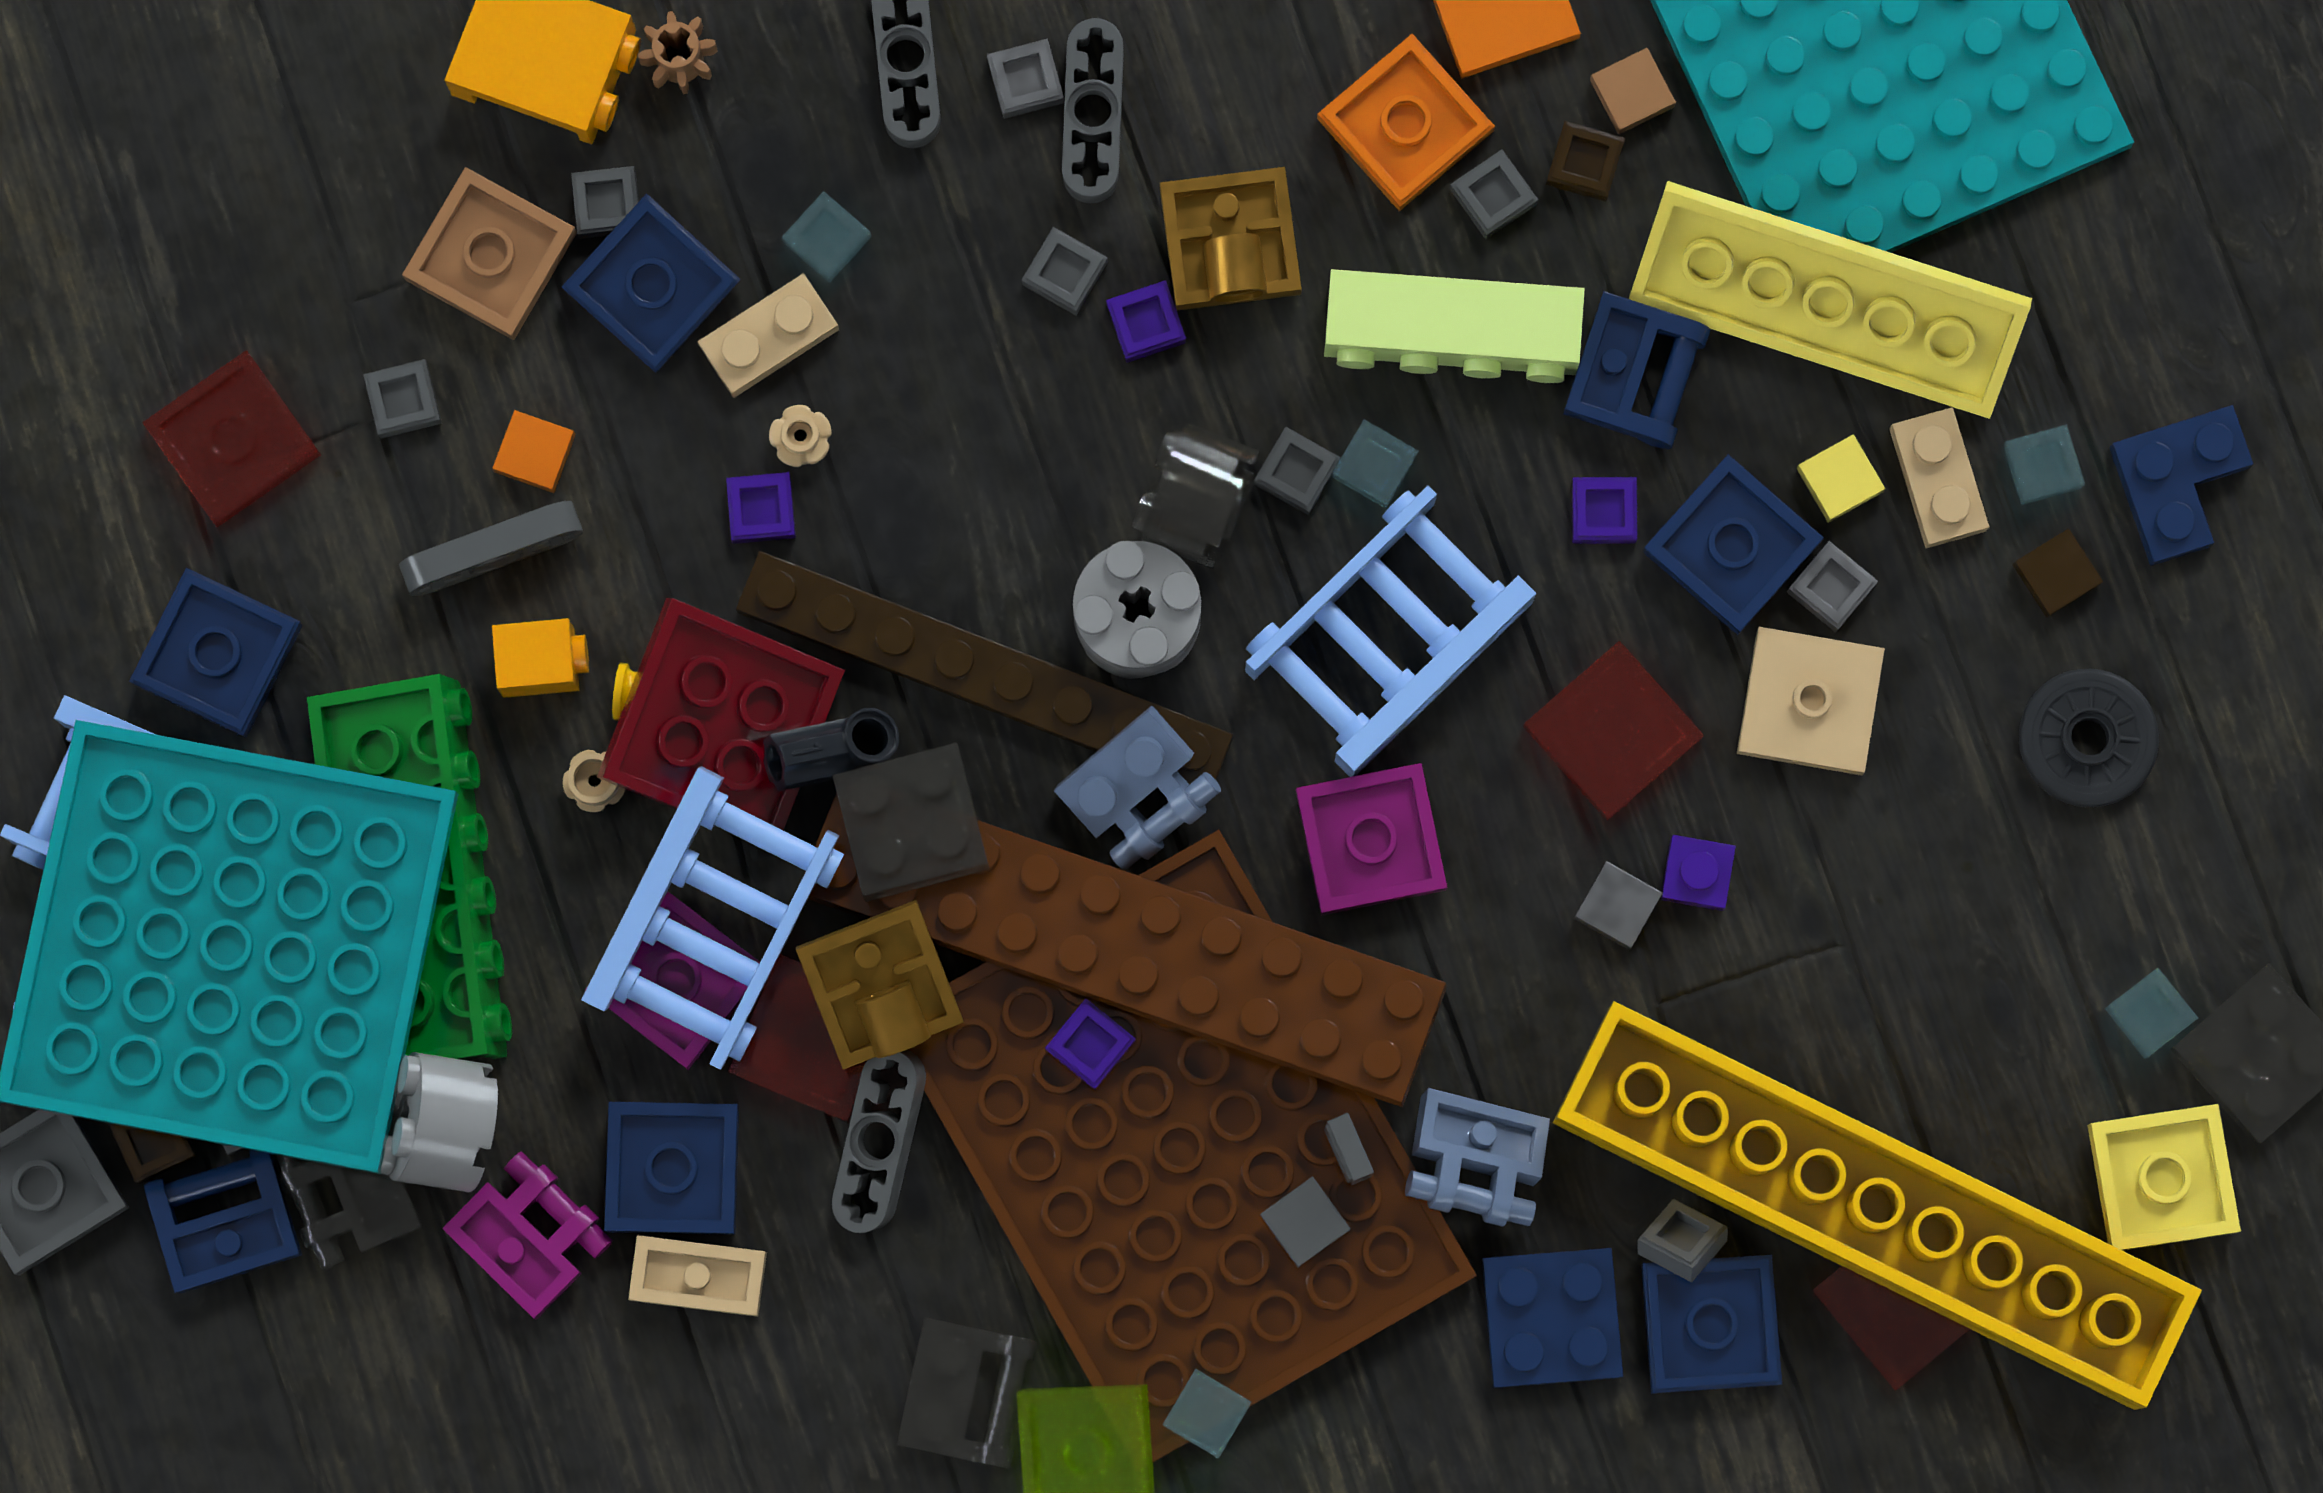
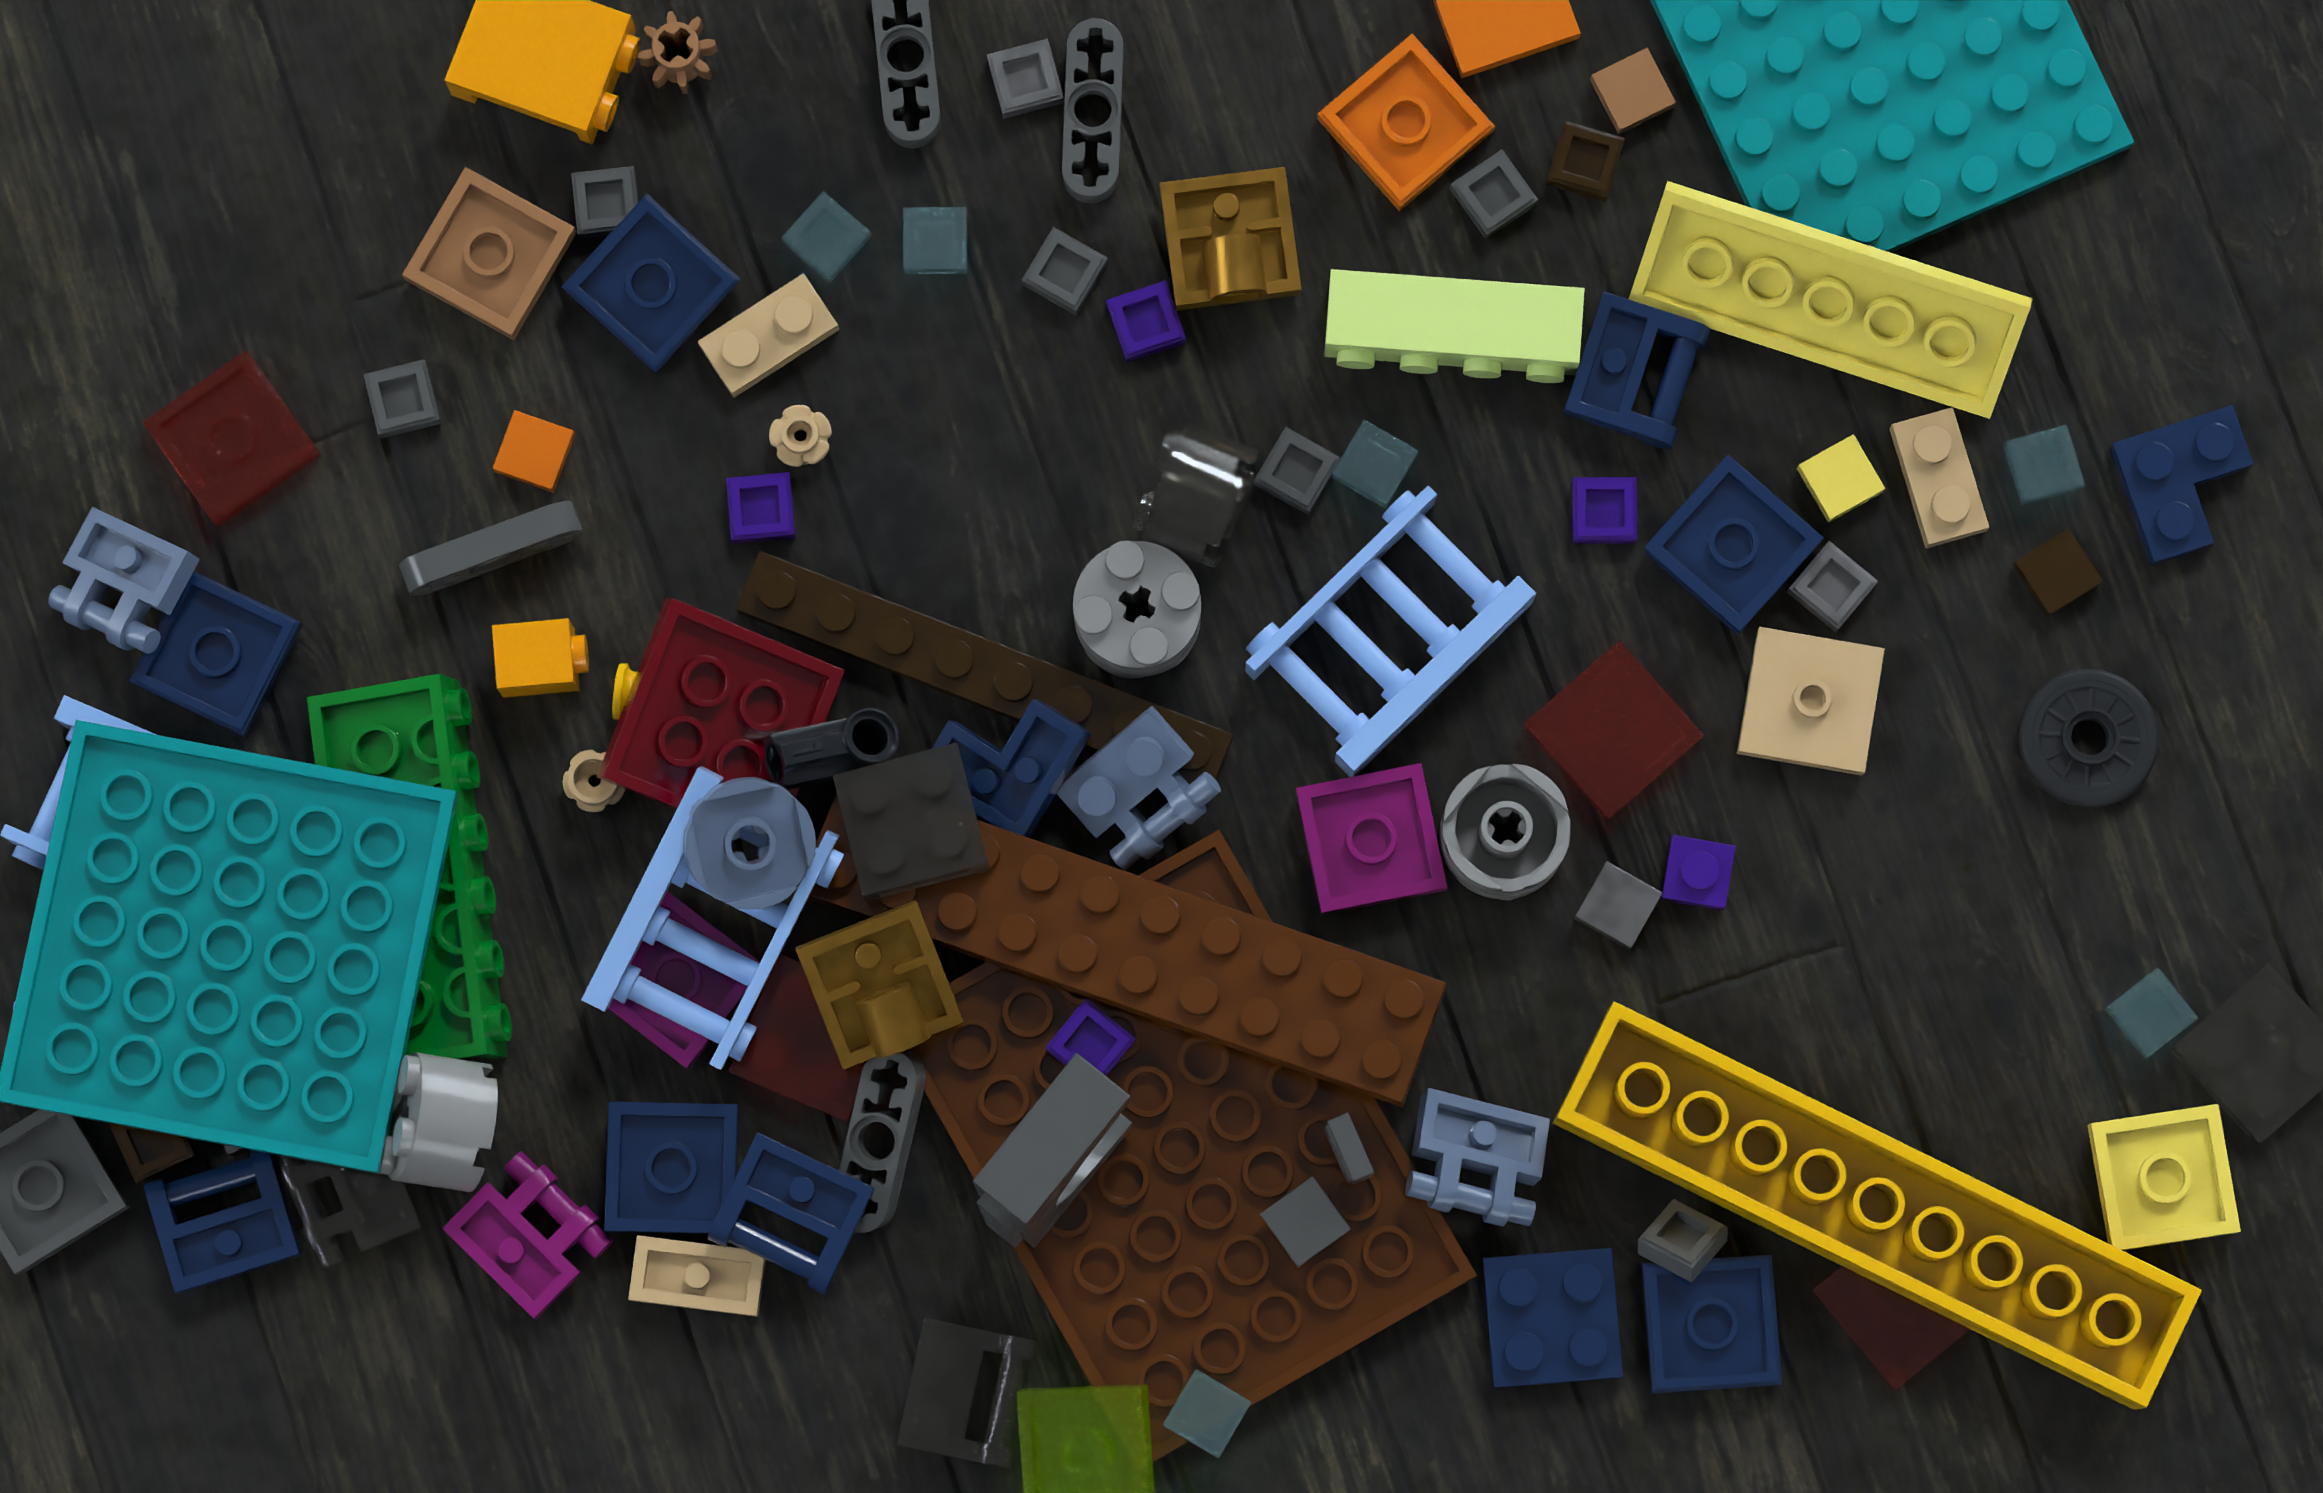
none -> sand blue plate [48,507,200,654]
none -> sand blue plate [683,777,816,910]
none -> dark blue plate [708,1132,875,1295]
none -> clear light blue tile [903,207,967,274]
none -> dark blue plate [917,699,1092,838]
none -> dark grey arch [973,1053,1132,1248]
none -> light grey brick [1439,764,1571,901]

